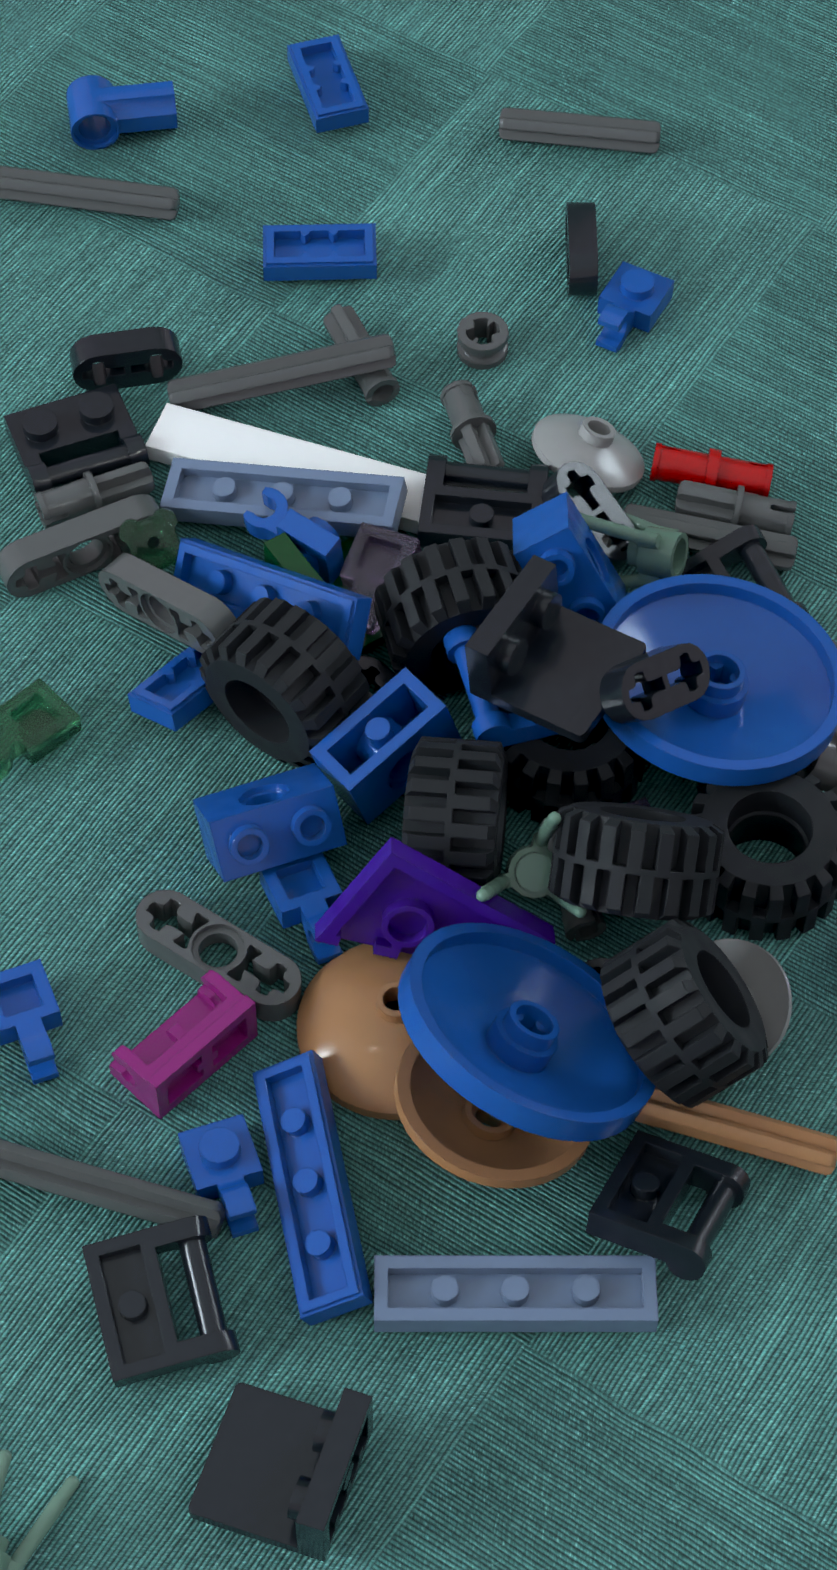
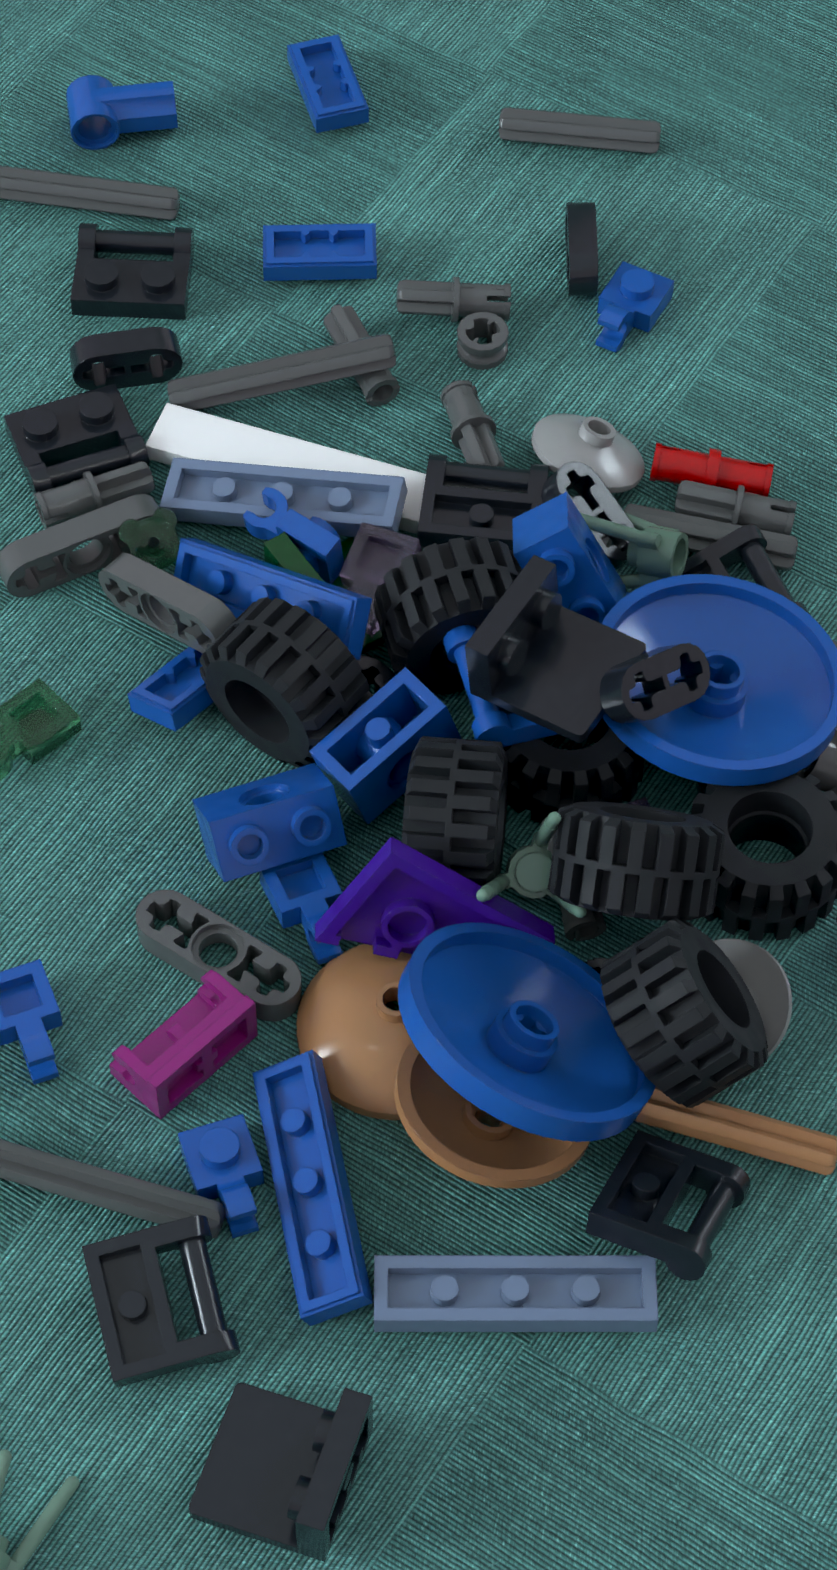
none -> black plate [70,223,194,320]
none -> dark grey axle [396,276,511,322]

